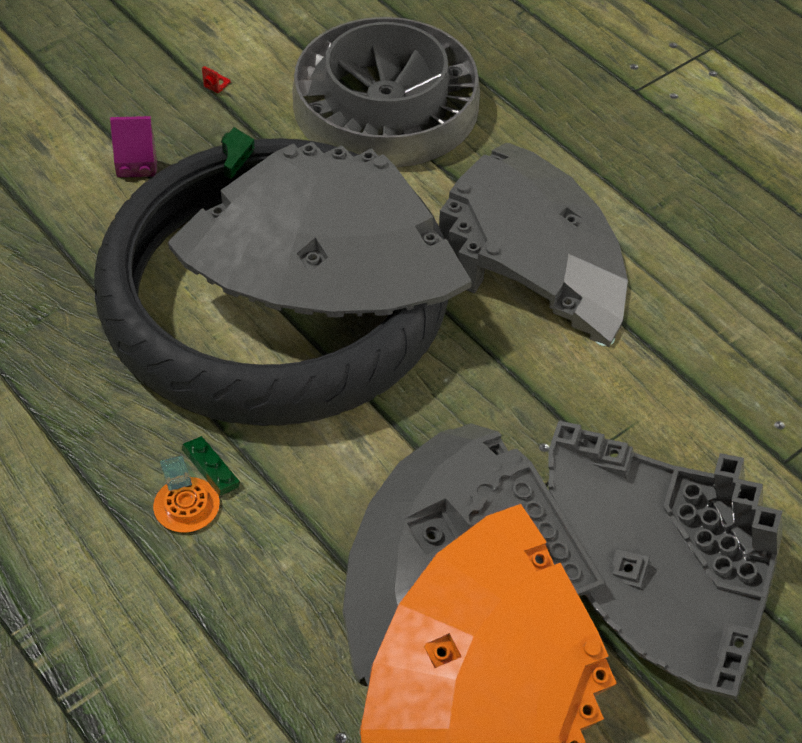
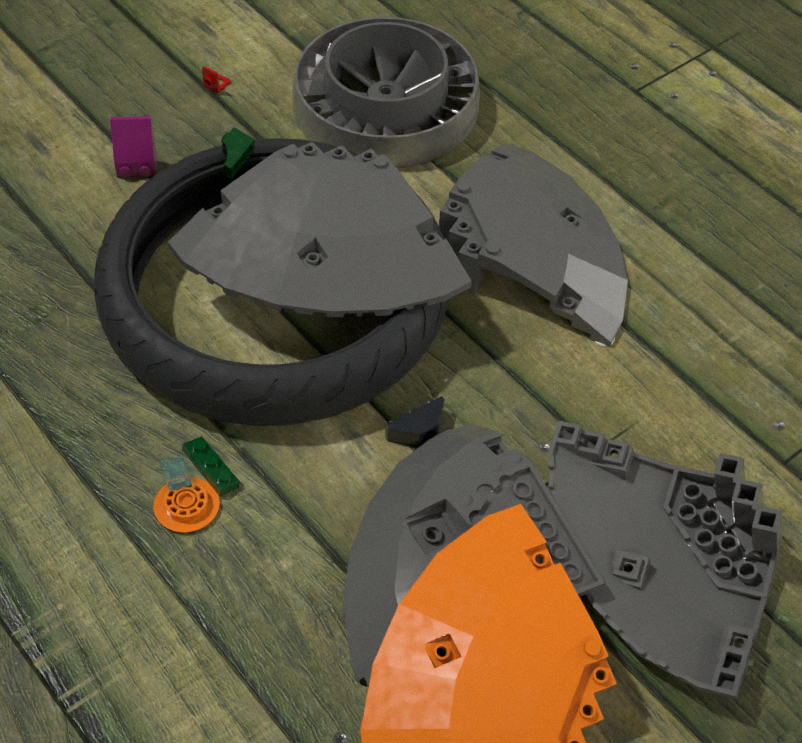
none -> black slope [385,396,445,447]

